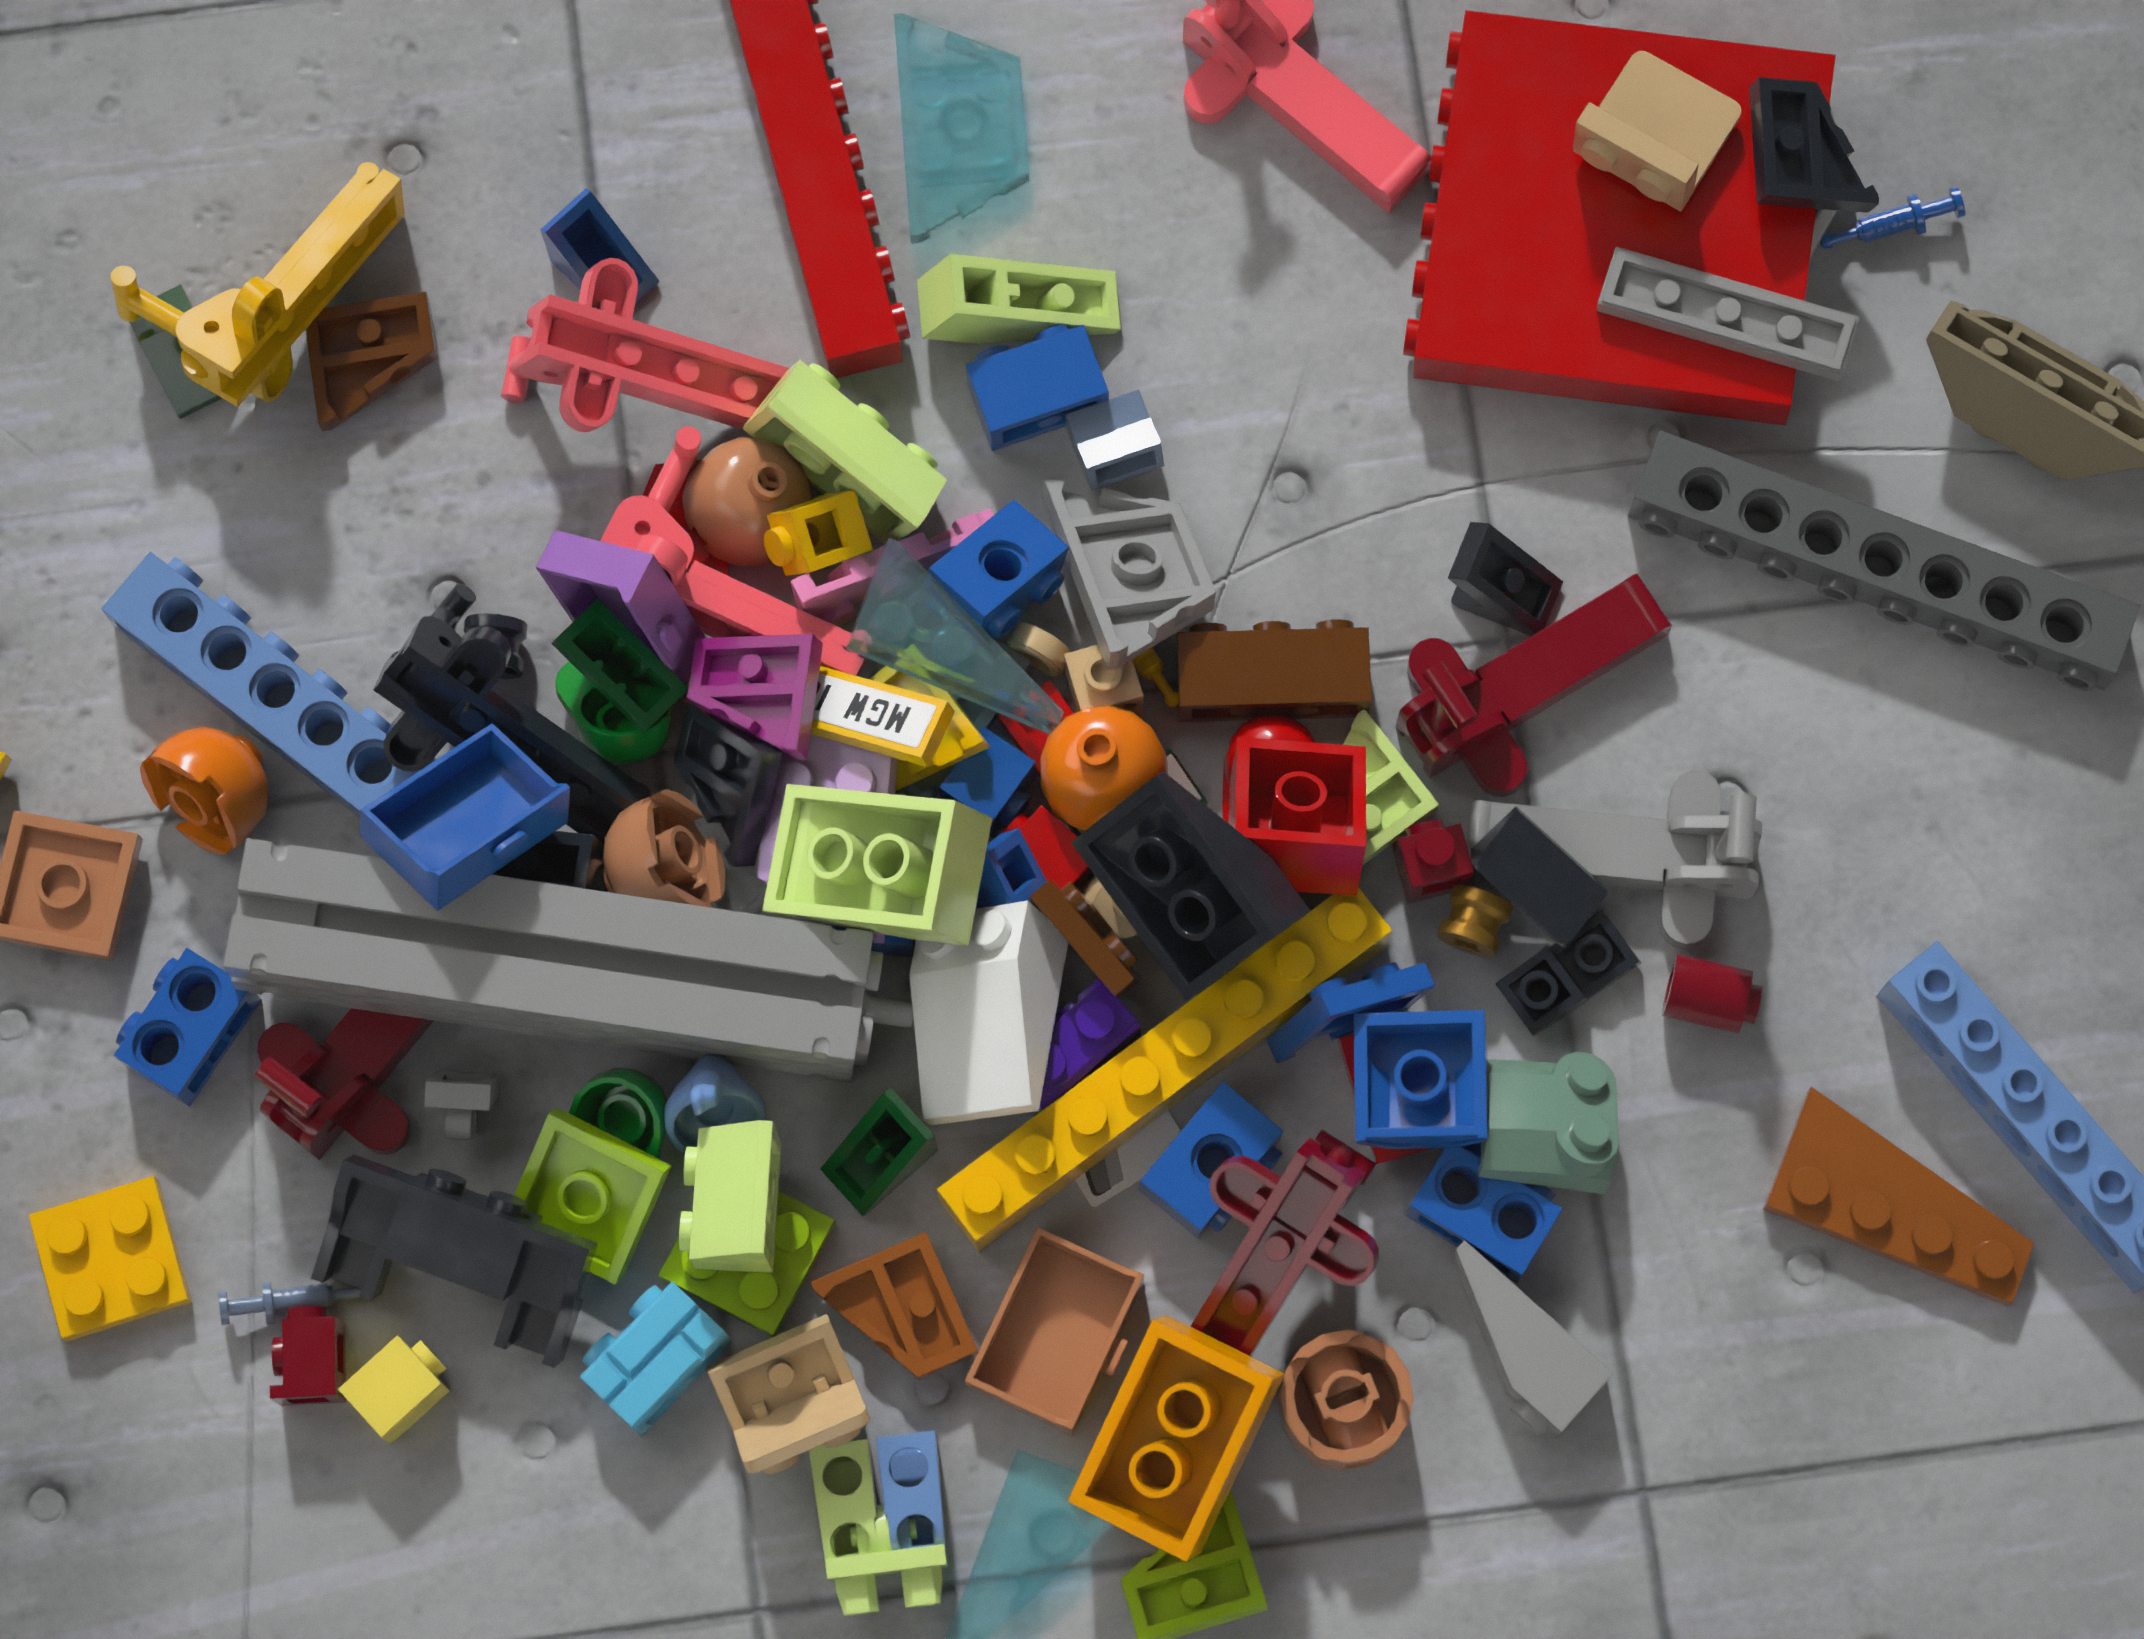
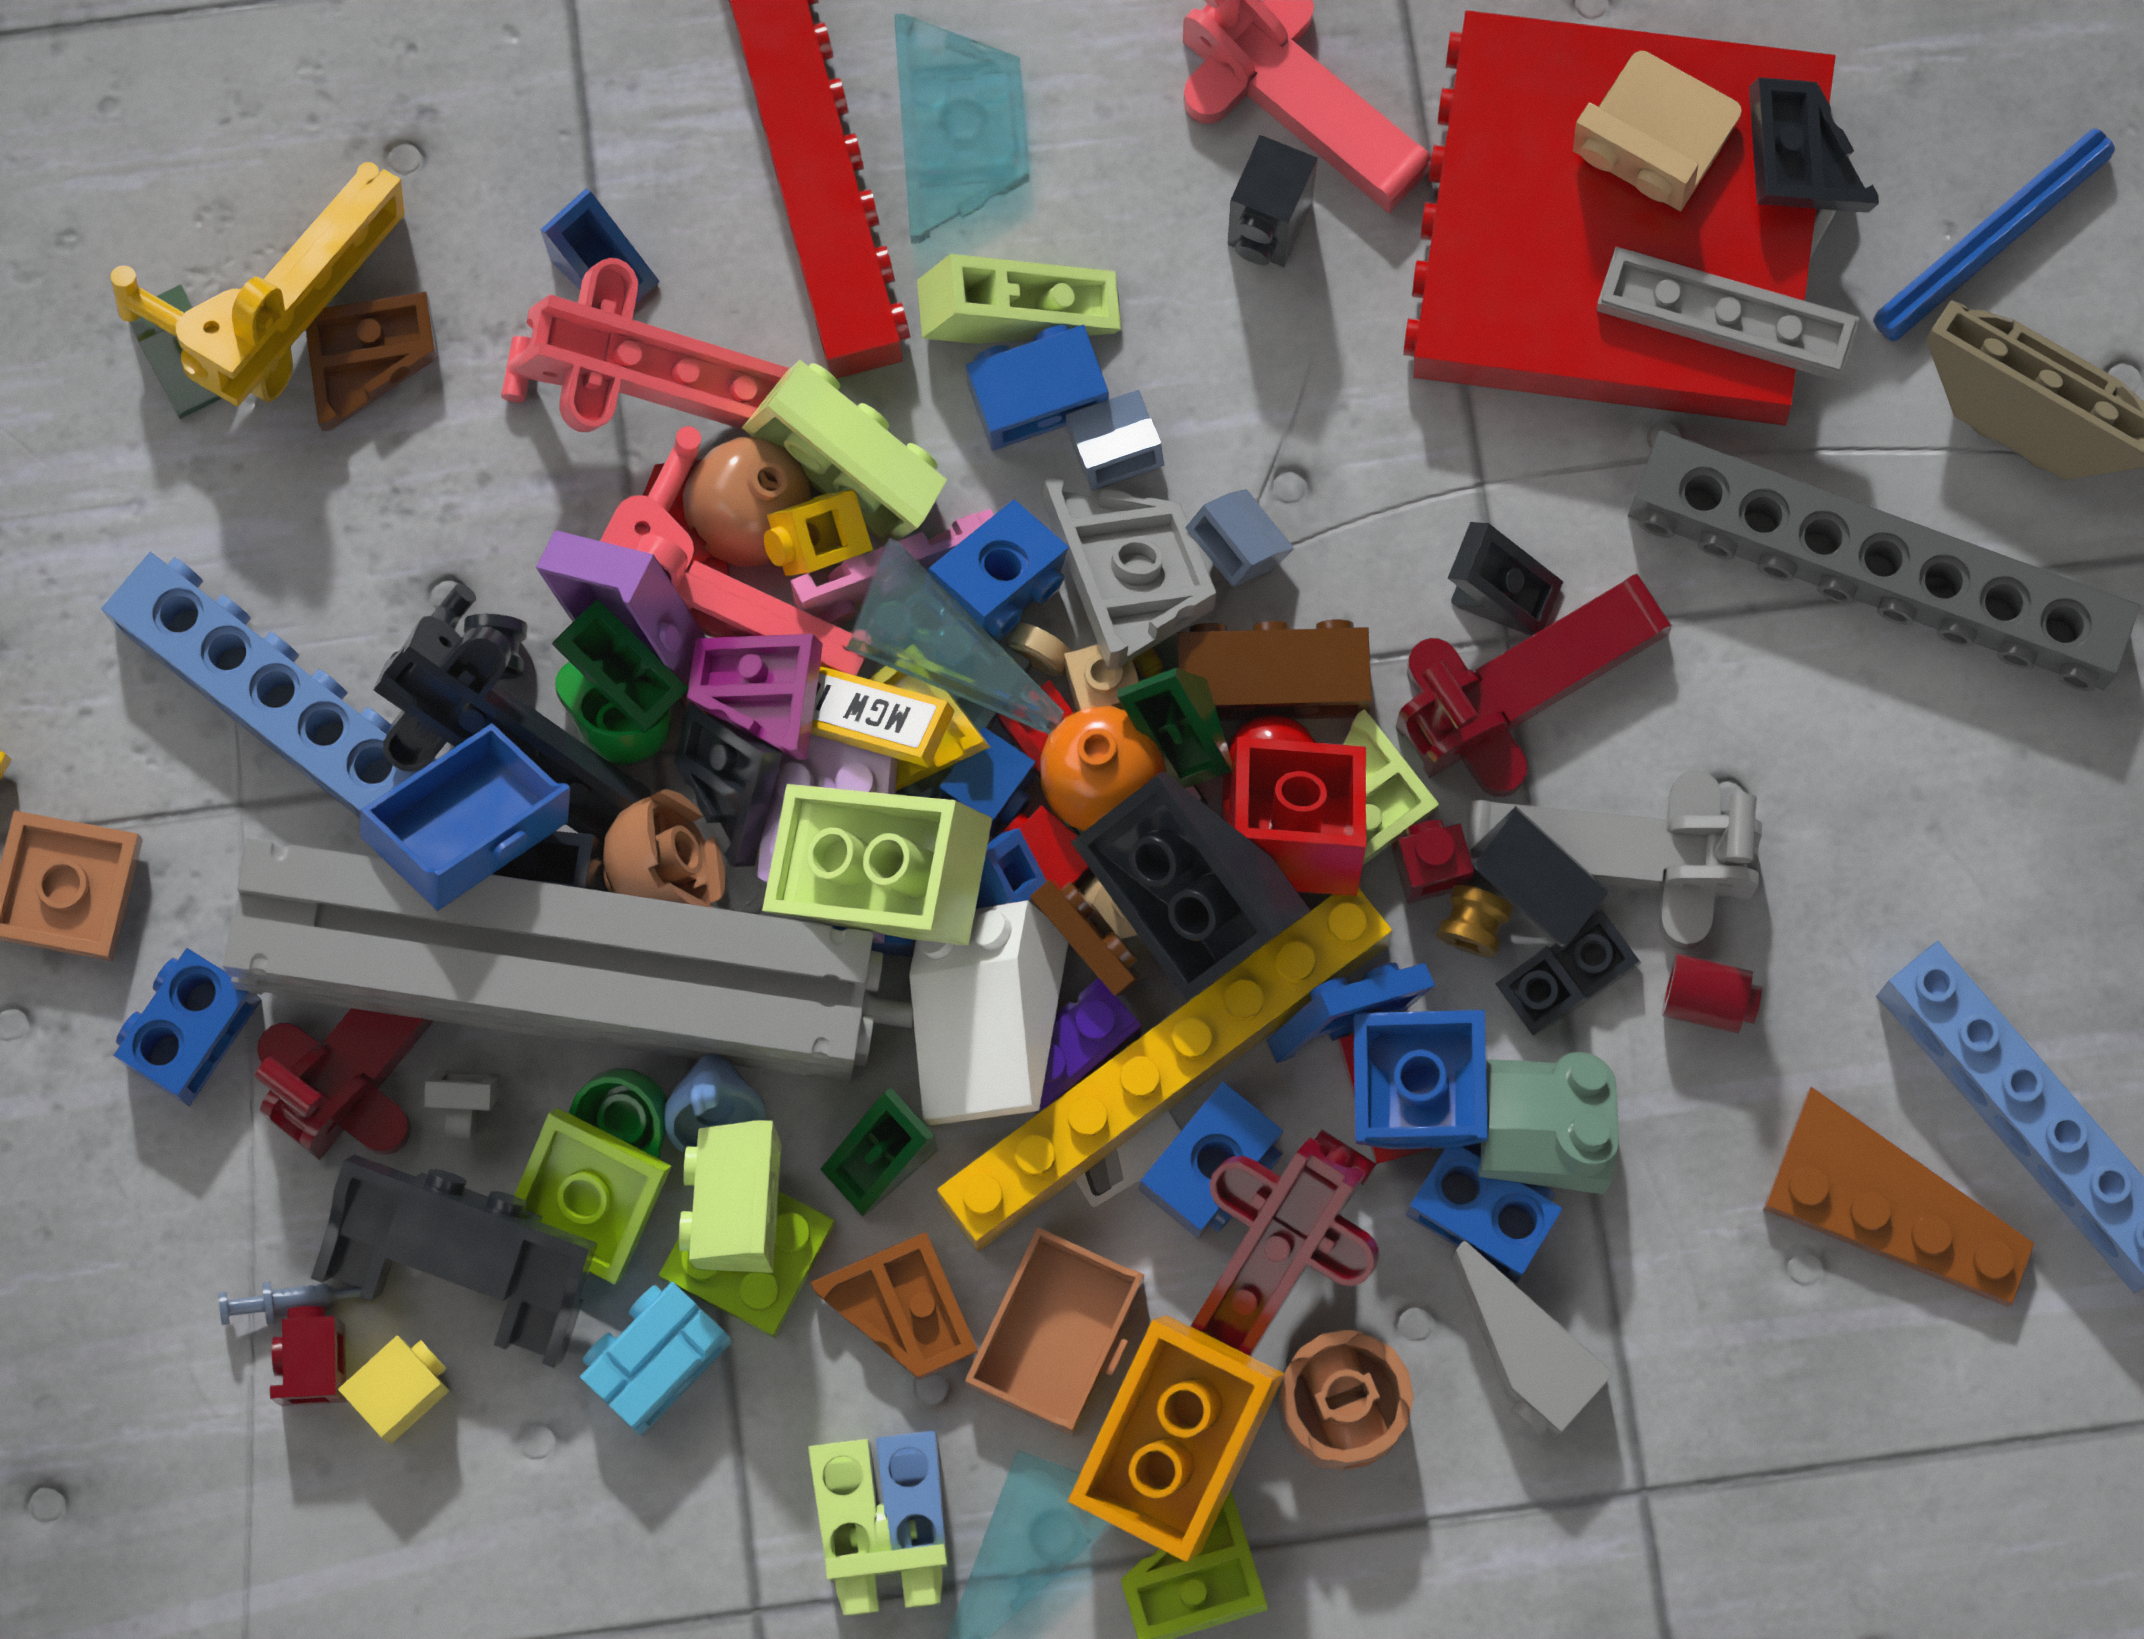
yellow plate [28,1176,192,1342] -> none
orange cylinder [140,726,270,855] -> none
tan bracket [706,1314,871,1474] -> none
blue piece [1820,186,1966,249] -> none
none -> dark green slope [1117,668,1233,789]
none -> sand blue piece [1185,489,1294,588]
none -> black brick [1227,135,1318,267]
none -> blue axle [1873,128,2115,341]

